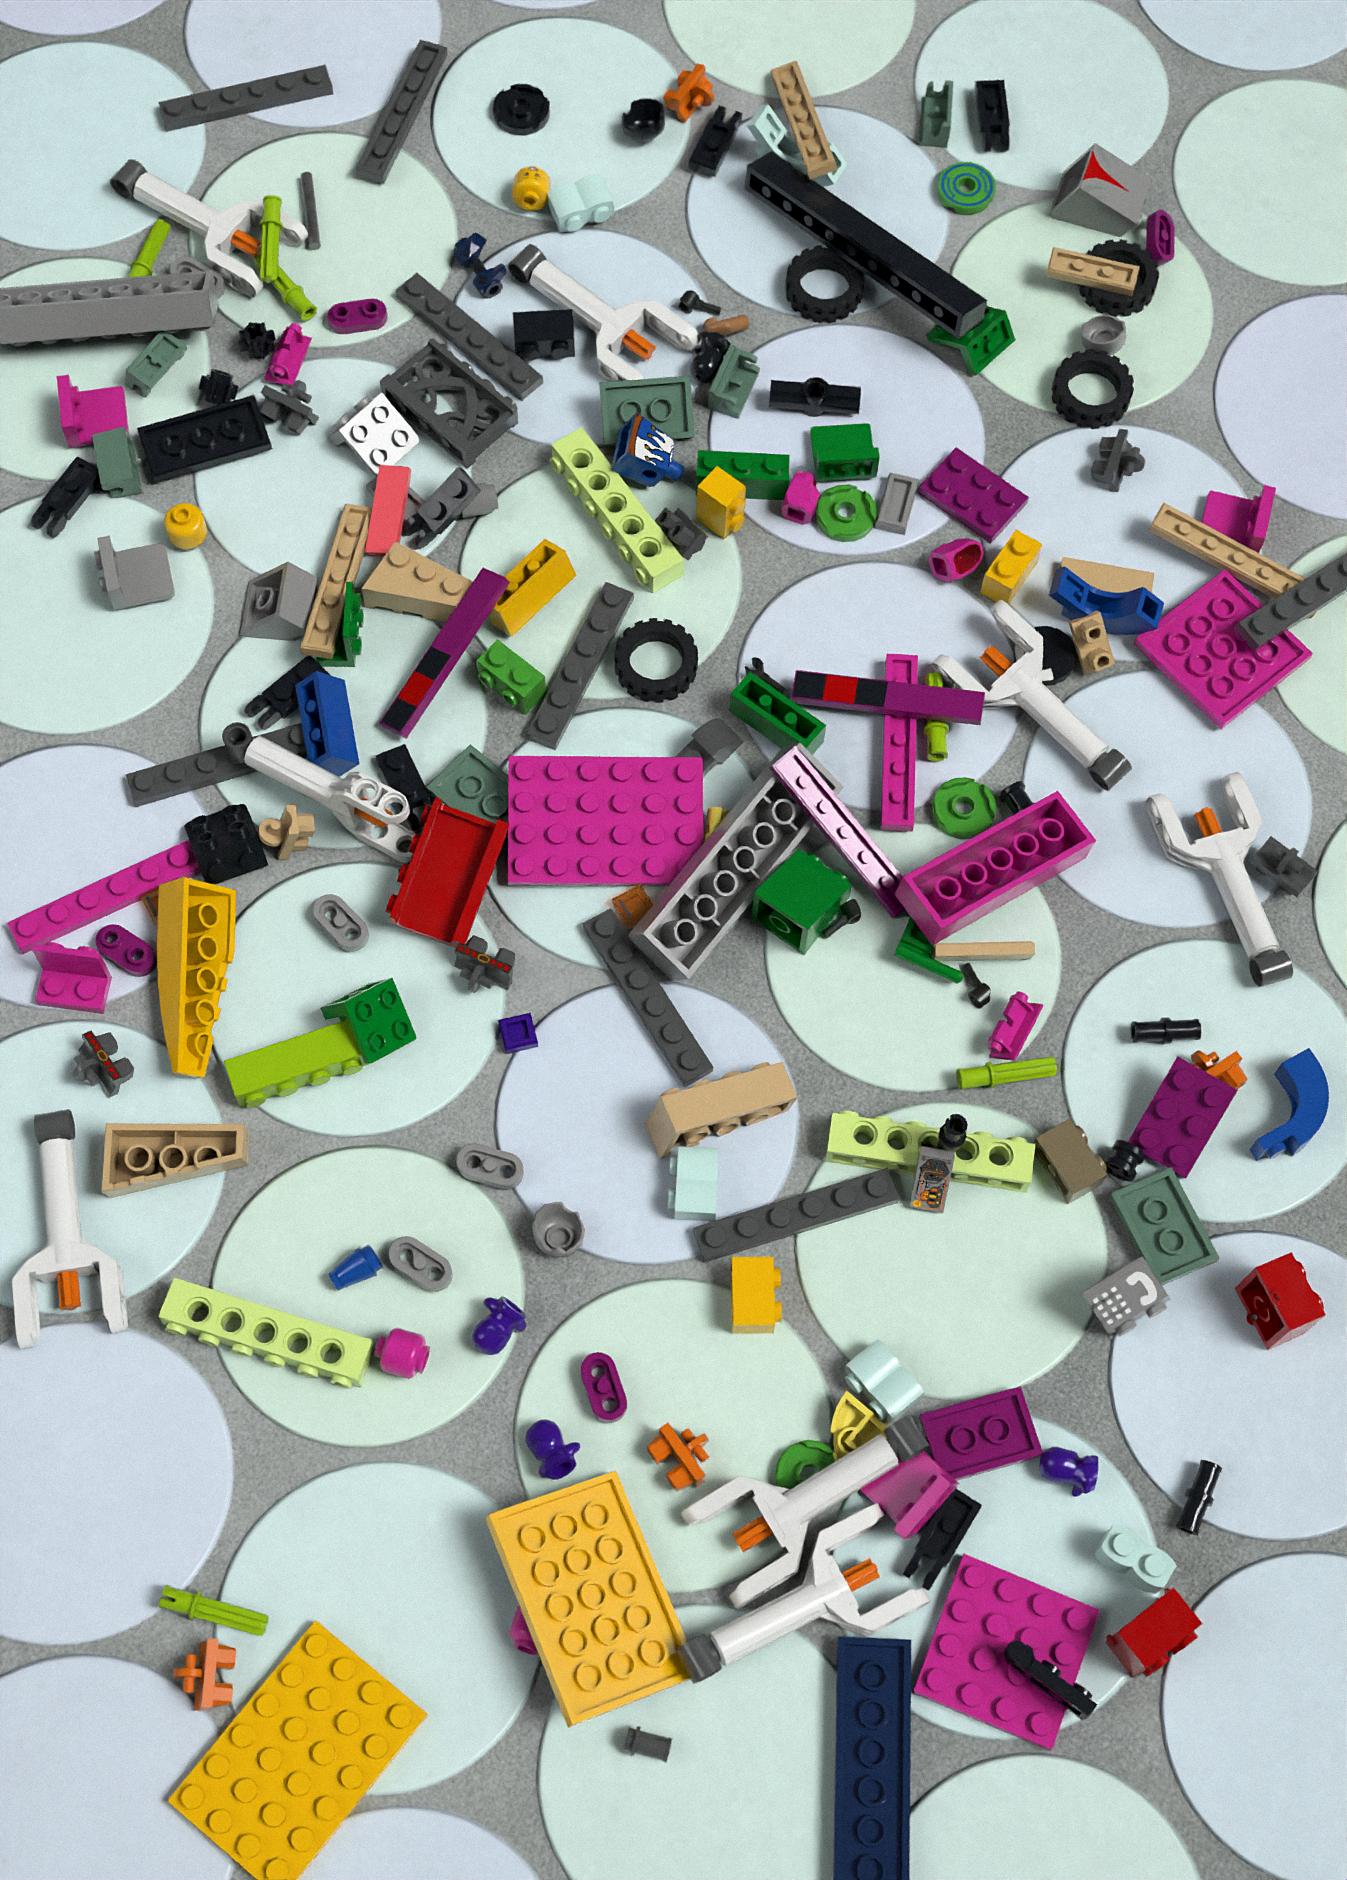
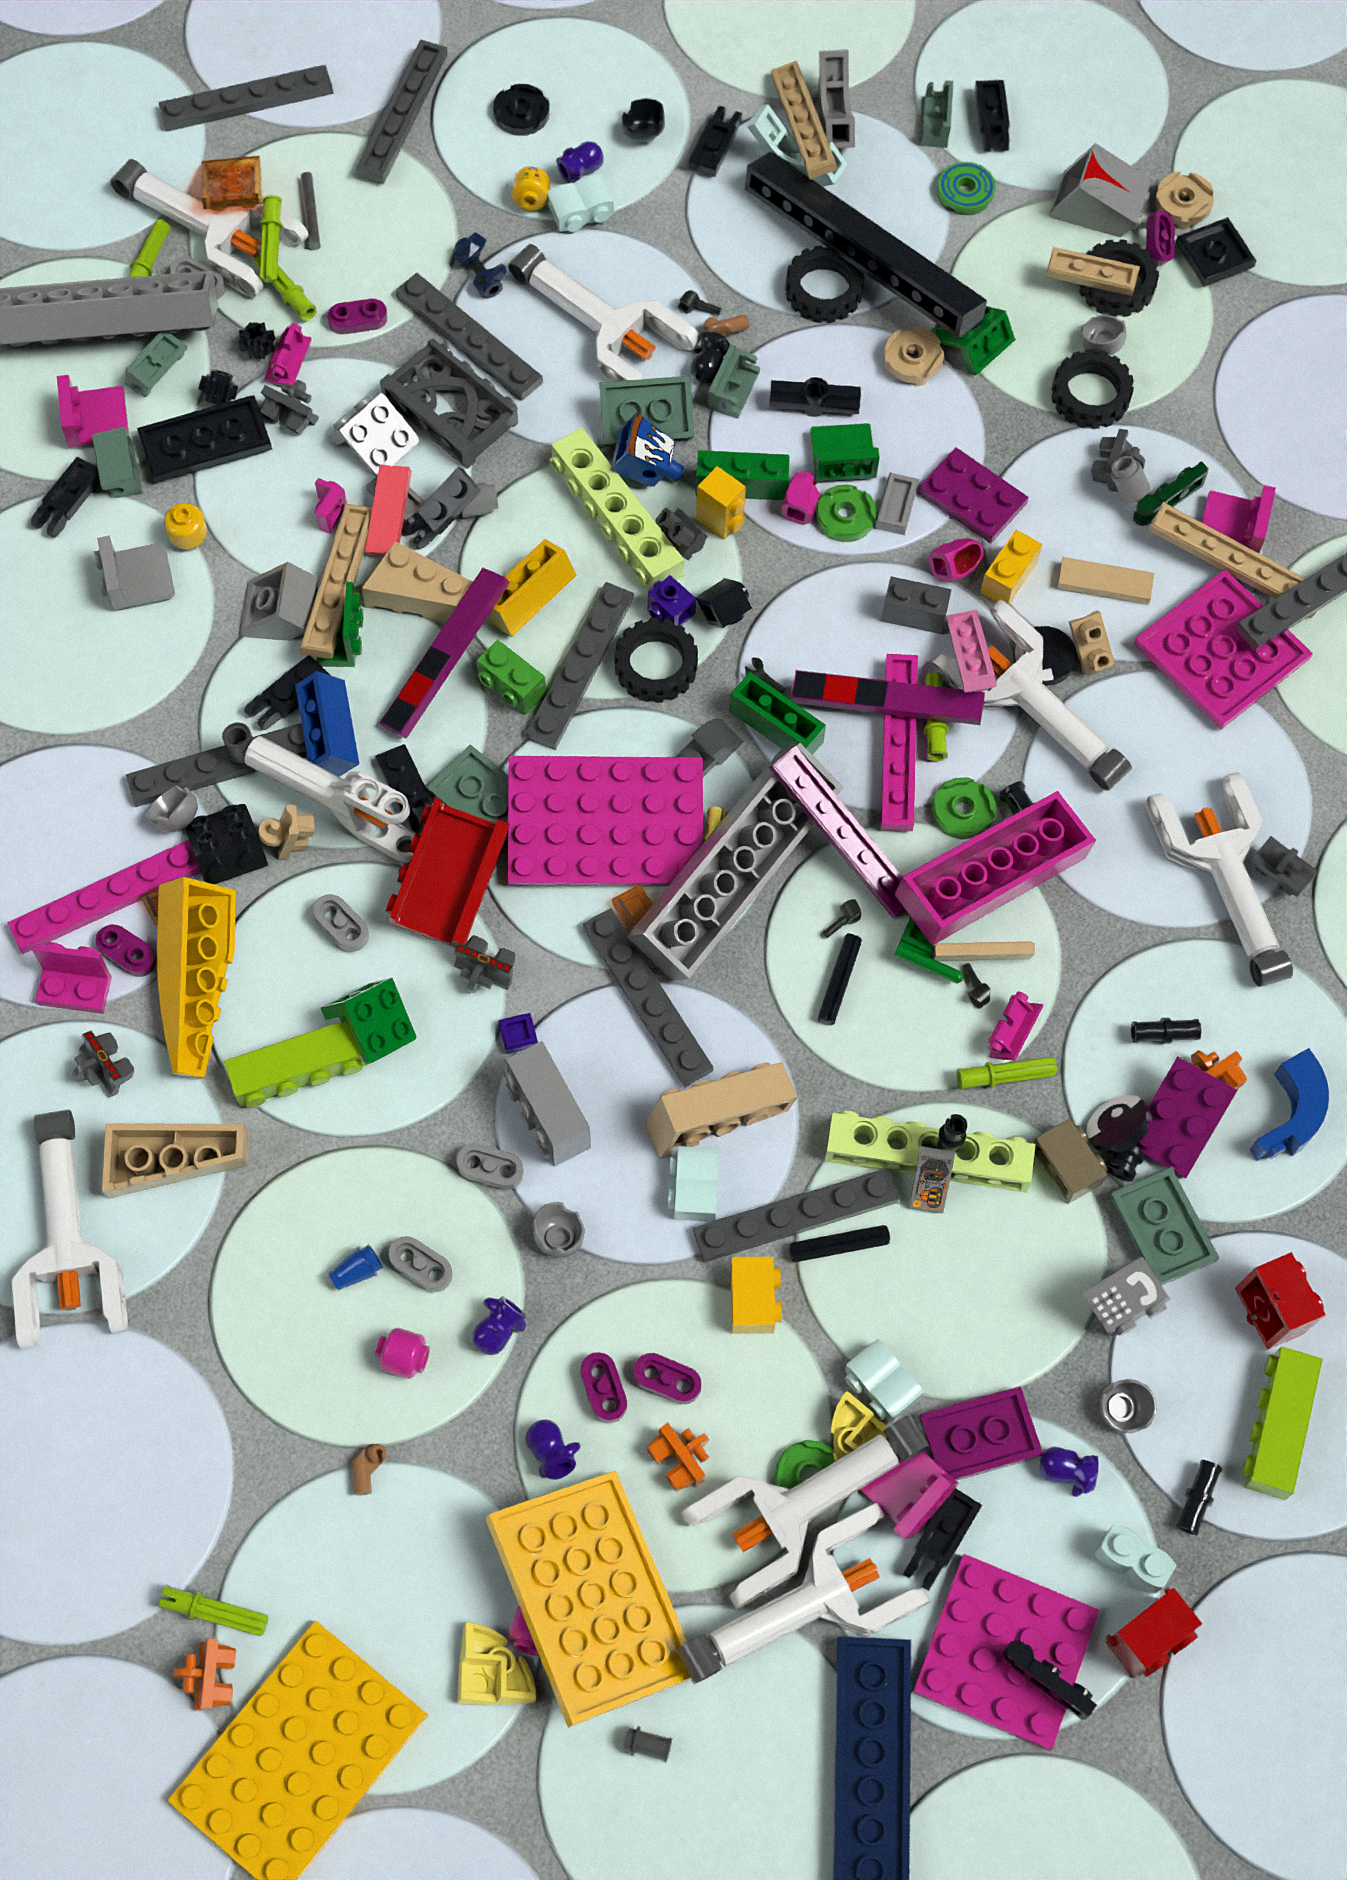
yellowish green brick [158,1277,375,1389] -> none
black brick [513,309,575,361] -> none
orange hips [663,63,714,122] -> none
green slope [751,849,852,955] -> none
blue arch [1049,566,1164,635] -> none
none -> light grey hair [146,785,198,832]
none -> clear orange plate [202,155,263,211]
none -> dark pink bracket [315,478,347,534]
none -> medium nougat arm [352,1443,387,1495]
none -> light yellow brick [457,1622,537,1705]
none -> light grey brick [503,1041,591,1166]
none -> dark purple animal [556,141,604,183]
none -> magenta plate [634,1353,702,1404]
none -> dark purple brick [647,575,696,626]
none -> black brick [696,578,752,628]
none -> black axle [789,1225,890,1262]
none -> light grey arch [818,49,855,148]
none -> black axle [818,933,862,1025]
none -> dark grey brick [881,576,952,634]
none -> tan plate [884,327,944,386]
none -> bright pink plate [946,610,997,693]
none -> tile [1086,1095,1153,1154]
none -> light grey hair [1099,1379,1157,1433]
none -> light grey brick [1111,456,1150,503]
none -> dark green hinge [1133,461,1209,527]
none -> tan plate [1154,172,1214,229]
none -> black plate [1175,217,1257,286]
none -> lime brick [1241,1346,1323,1500]

